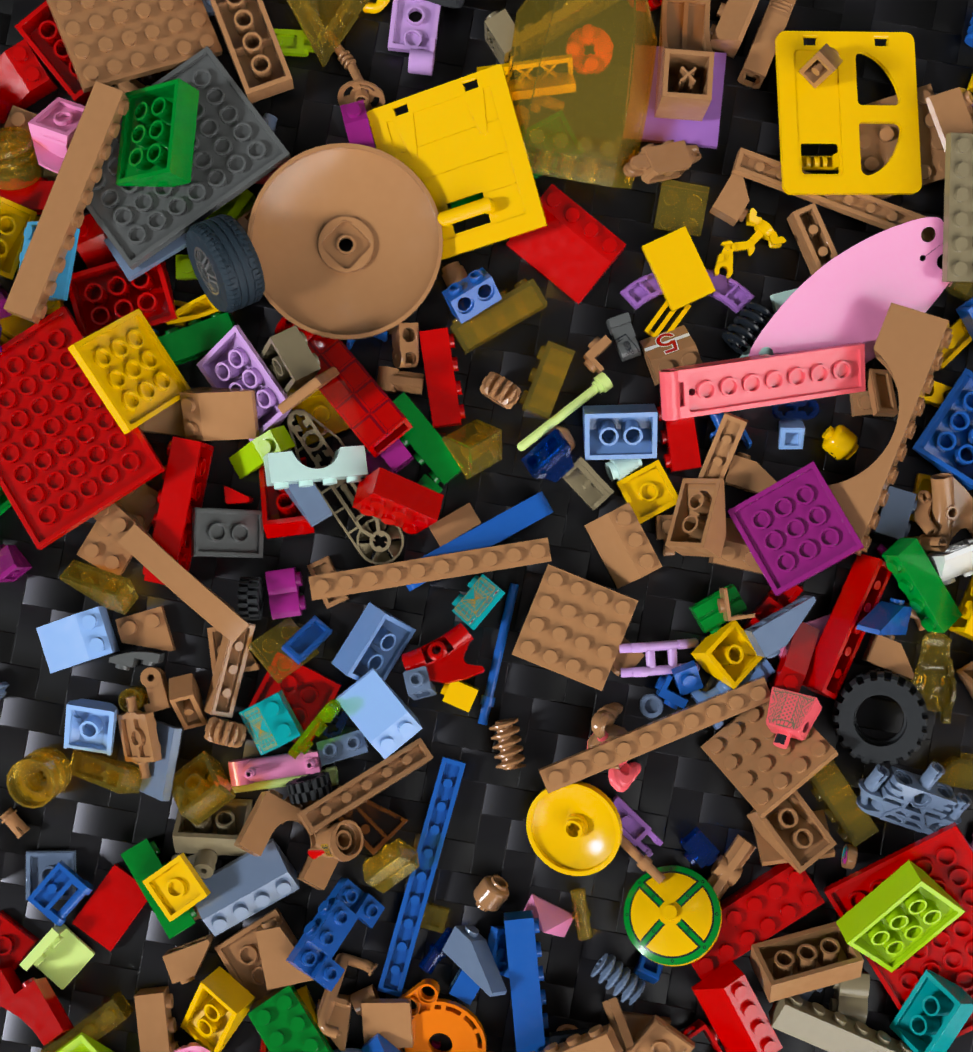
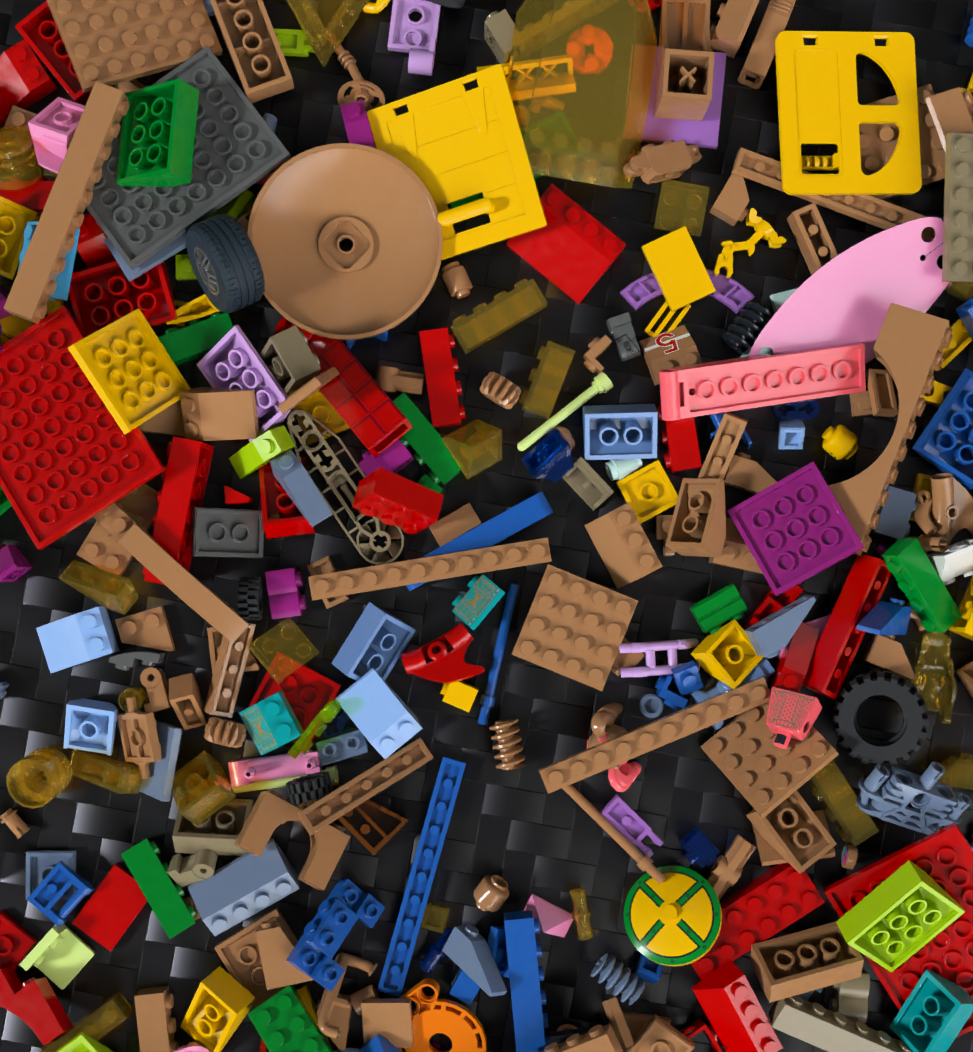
yellow plate [142,853,211,922] -> none
medium nougat slope [162,933,214,984] -> none
light aqua arch [263,445,368,490] -> none
blue tile [281,615,332,665] -> none
medium nougat hat [308,820,364,862] -> none
clear yellow brick [362,838,420,893] -> none
medium nougat leg [389,323,419,368] -> none
sand blue bracket [403,666,437,701] -> none
blue brick [442,267,502,324] -> none
yellow dish [526,781,623,876] -> none
medium nougat bracket [717,588,756,621] -> none
medium nougat slope [798,43,843,88] -> none

